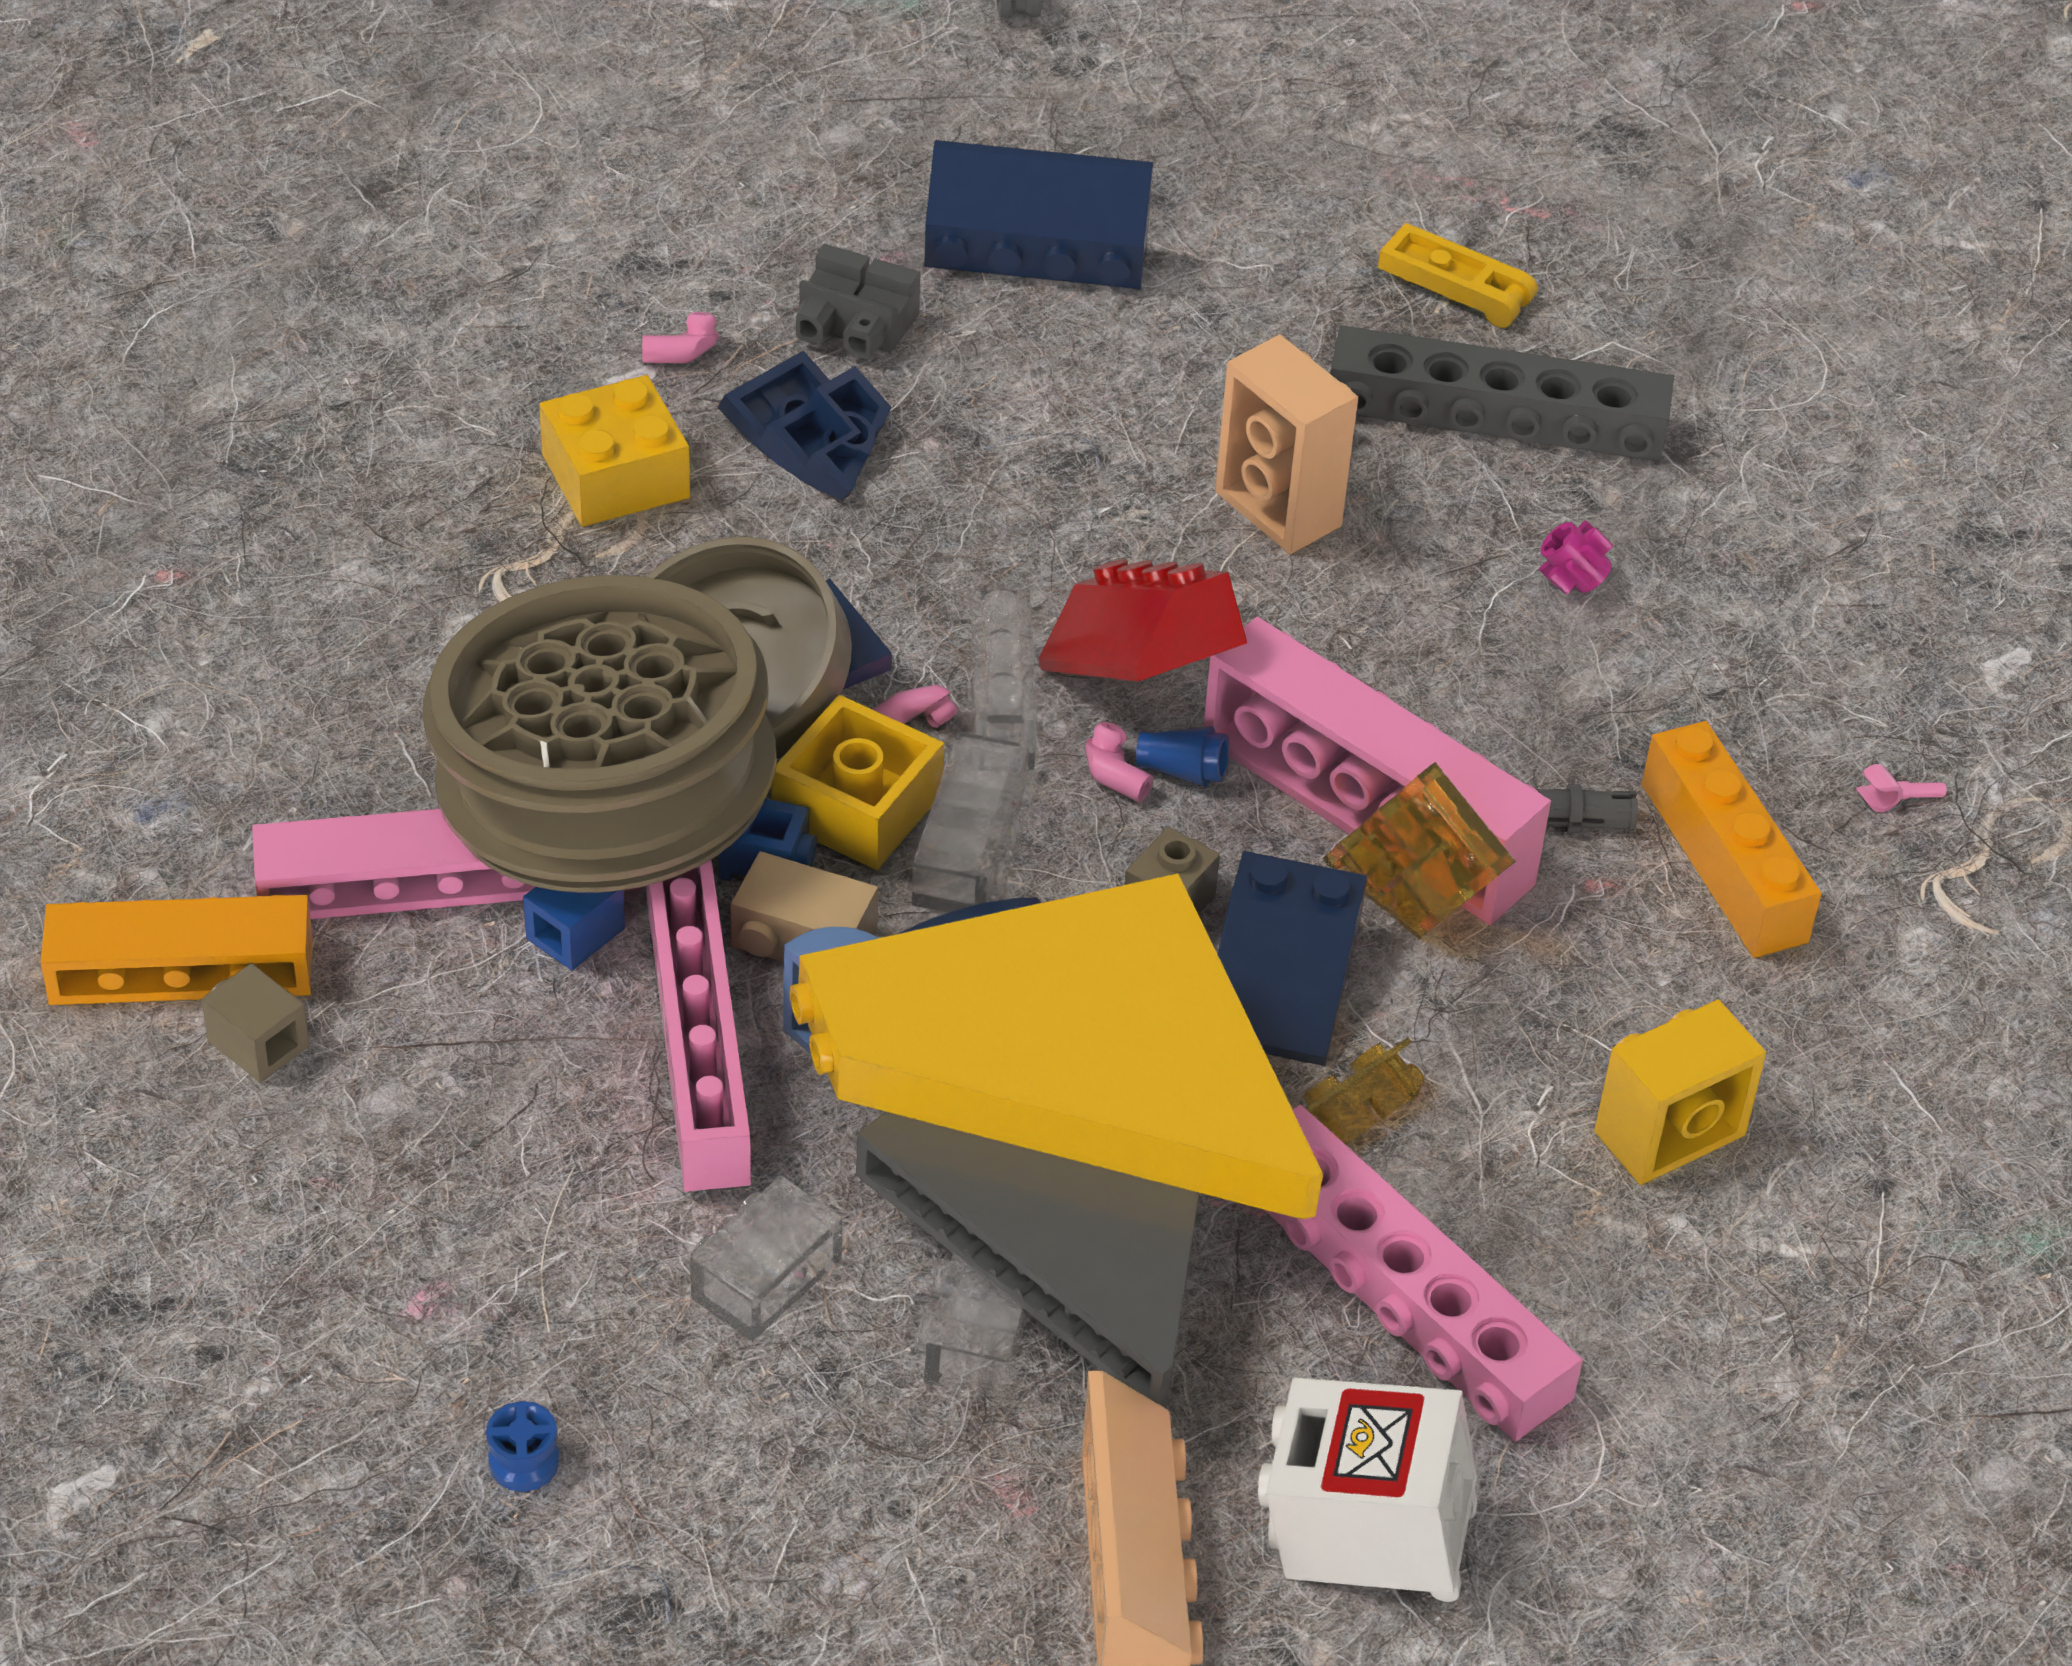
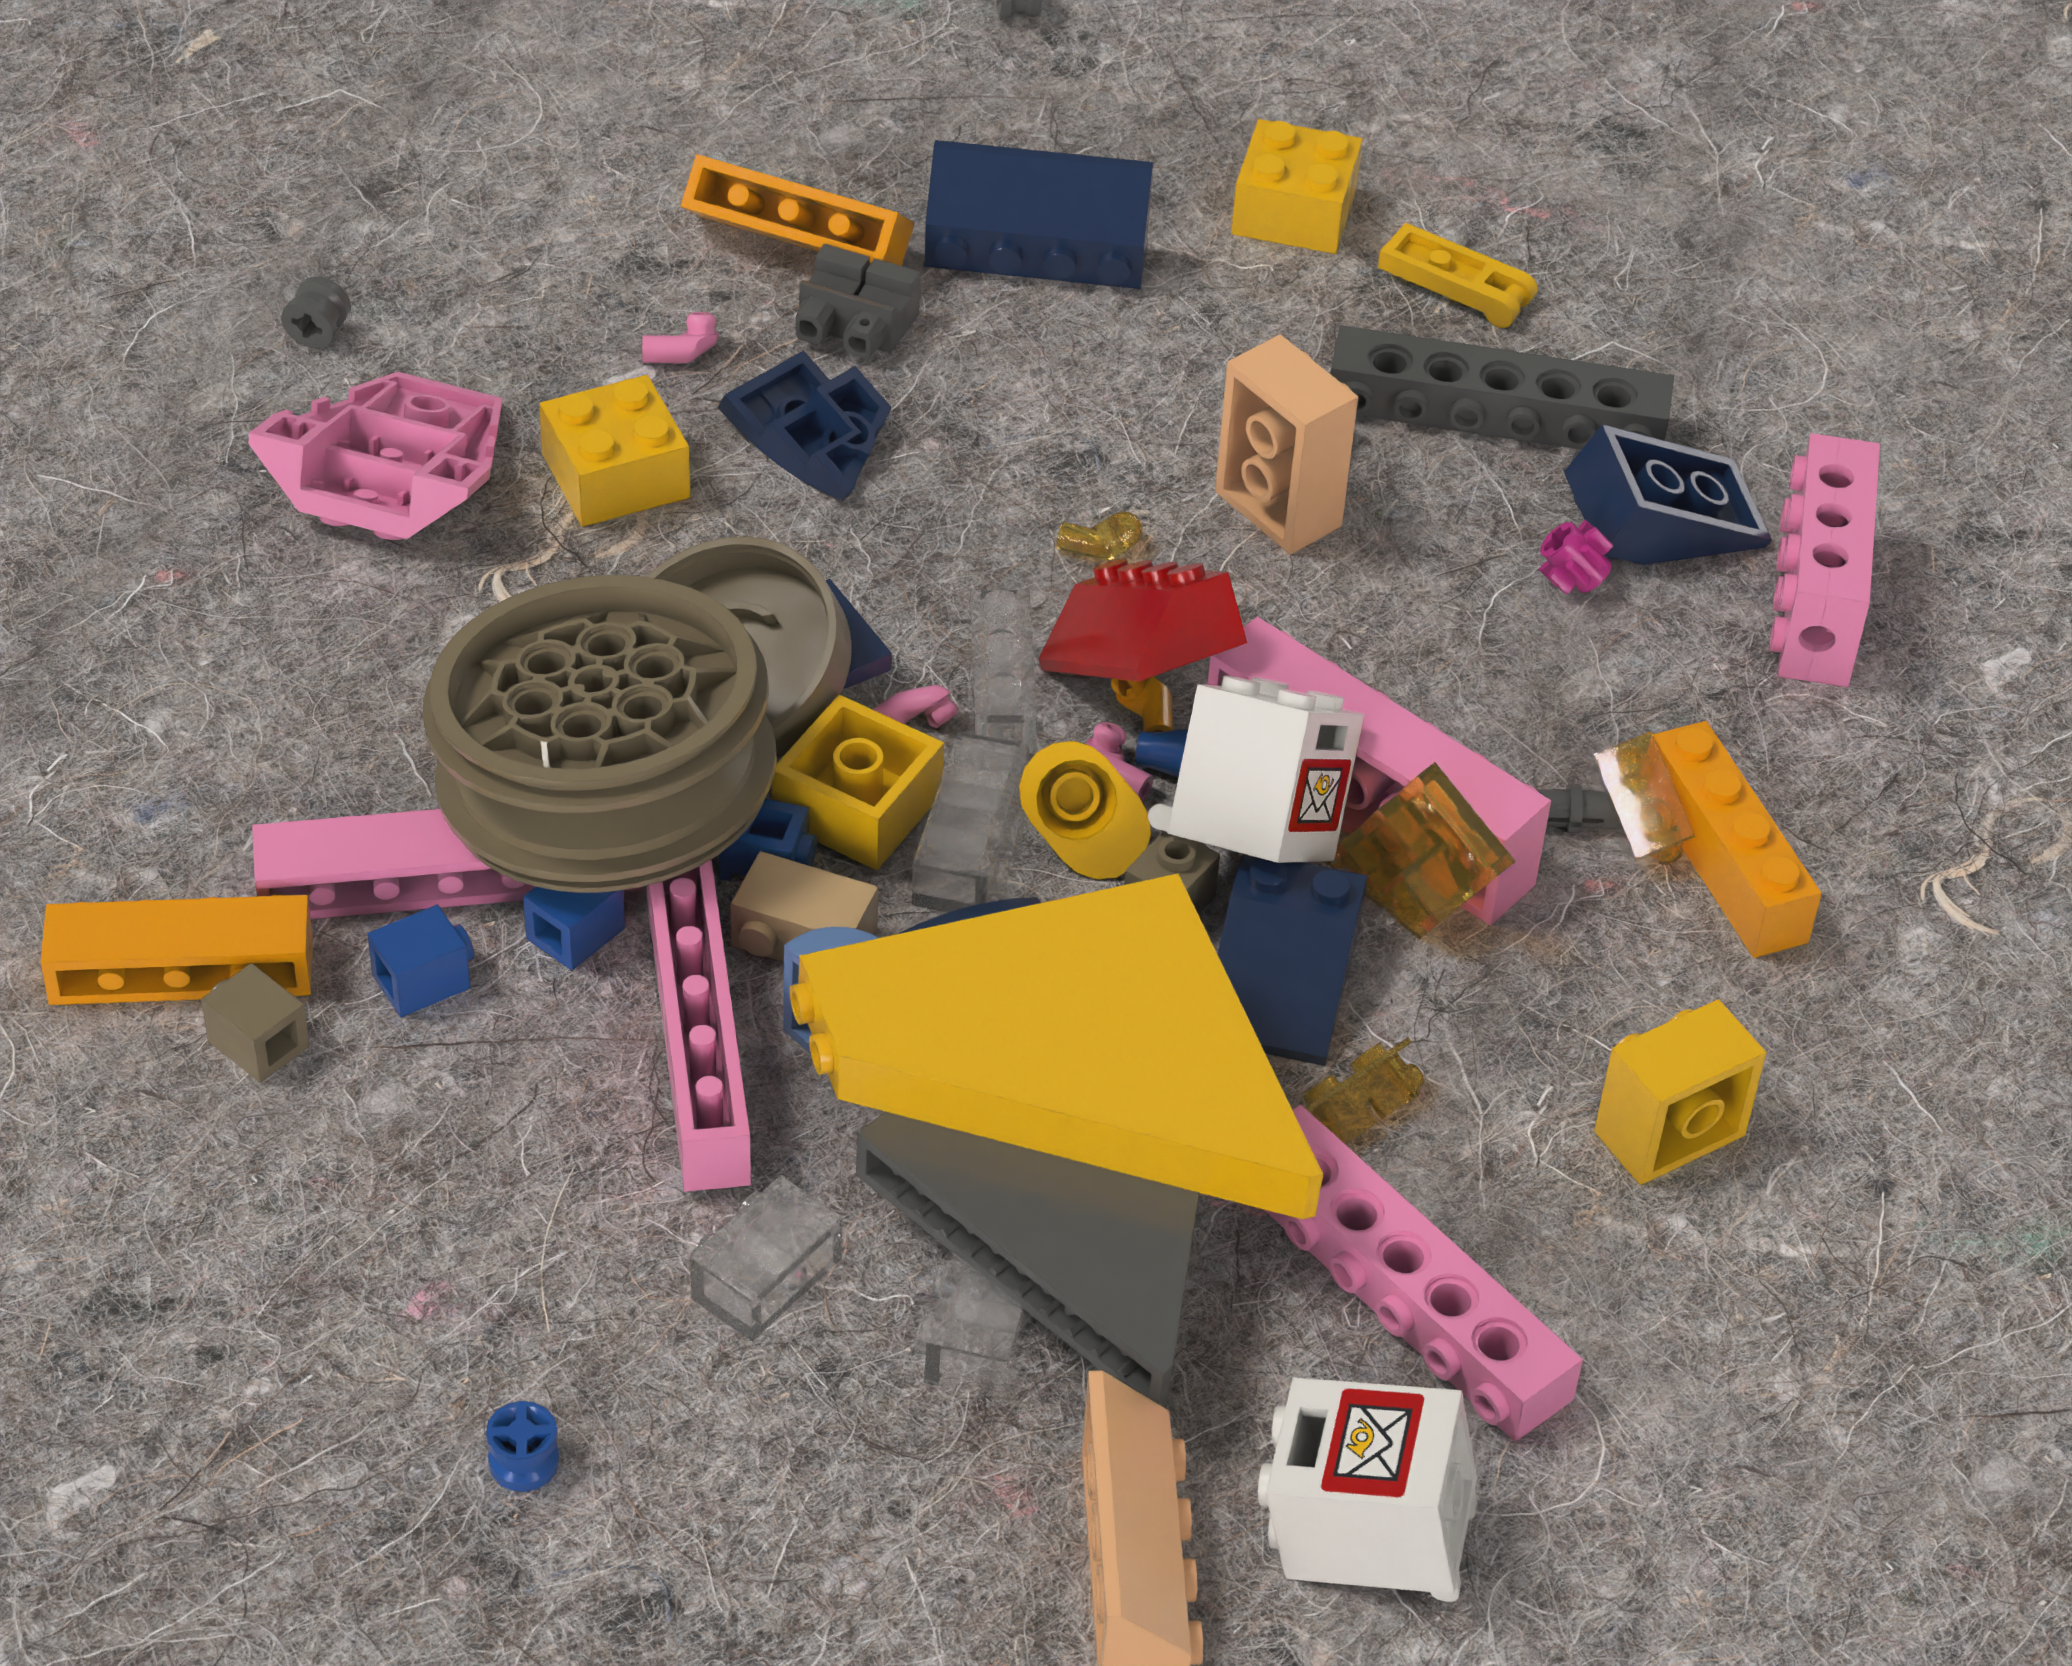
bright pink hand [1856,764,1946,813] -> none
none -> bright pink wedge [248,372,503,540]
none -> dark grey wheel [281,276,351,348]
none -> blue brick [367,904,474,1018]
none -> light orange brick [680,154,915,266]
none -> yellow piece [1019,741,1151,879]
none -> clear yellow arm [1056,511,1142,561]
none -> light orange arm [1111,677,1174,732]
none -> white container [1148,676,1365,863]
none -> yellow brick [1231,119,1363,254]
none -> dark blue slope [1564,424,1772,565]
none -> clear yellow hinge [1594,731,1695,865]
none -> bright pink brick [1769,433,1880,687]

